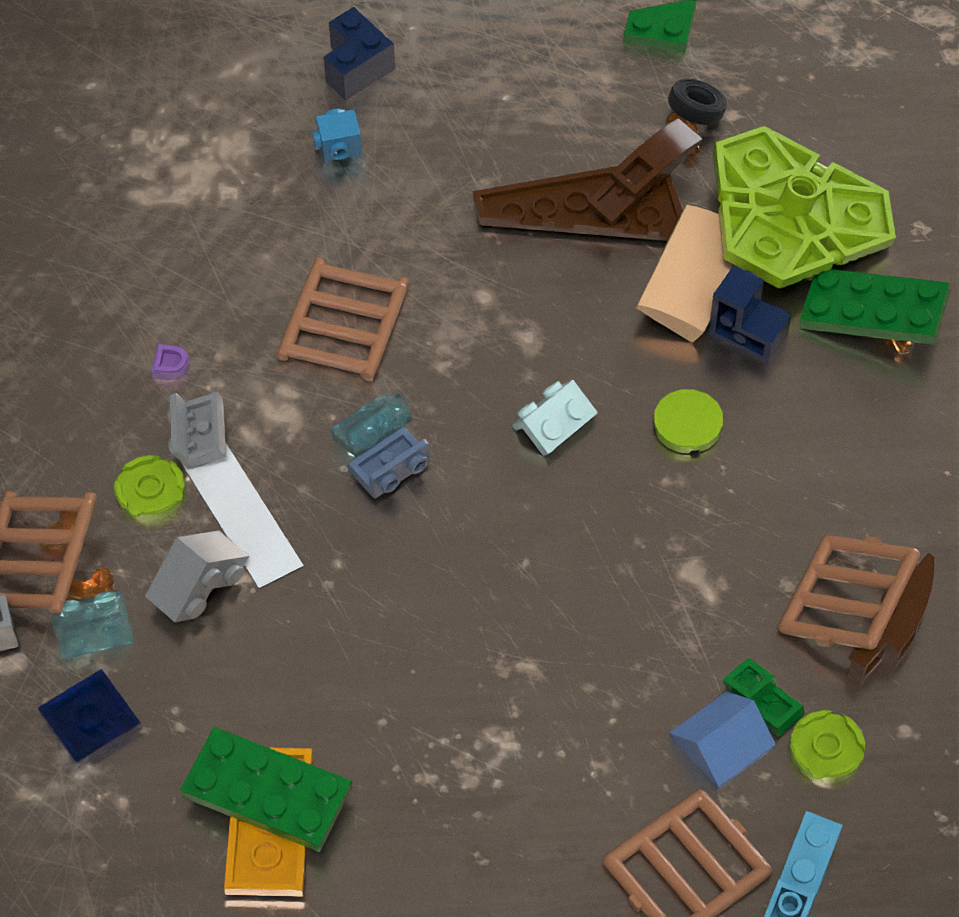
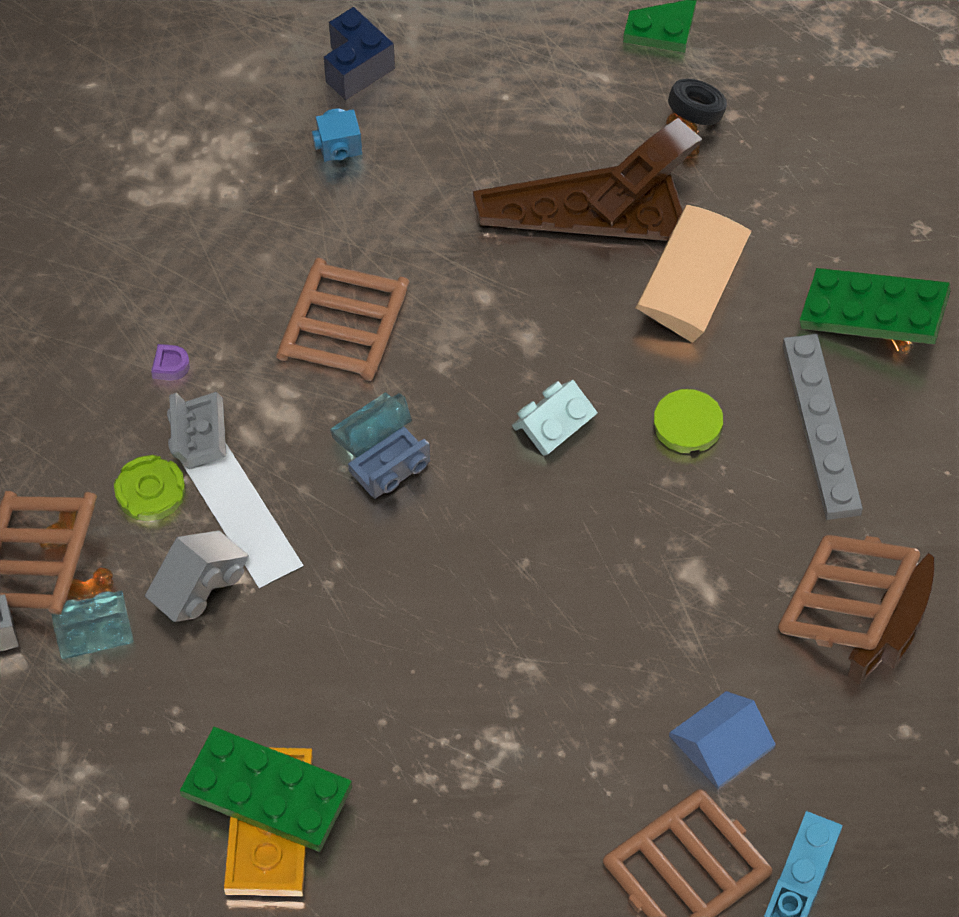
clear blue tile [38,669,142,768] -> none
dark blue brick [709,265,791,363] -> none
lime plate [712,126,896,289] -> none
green slope [723,657,805,737] -> none
lime tile [789,710,866,784] -> none
none -> light grey plate [782,334,863,520]

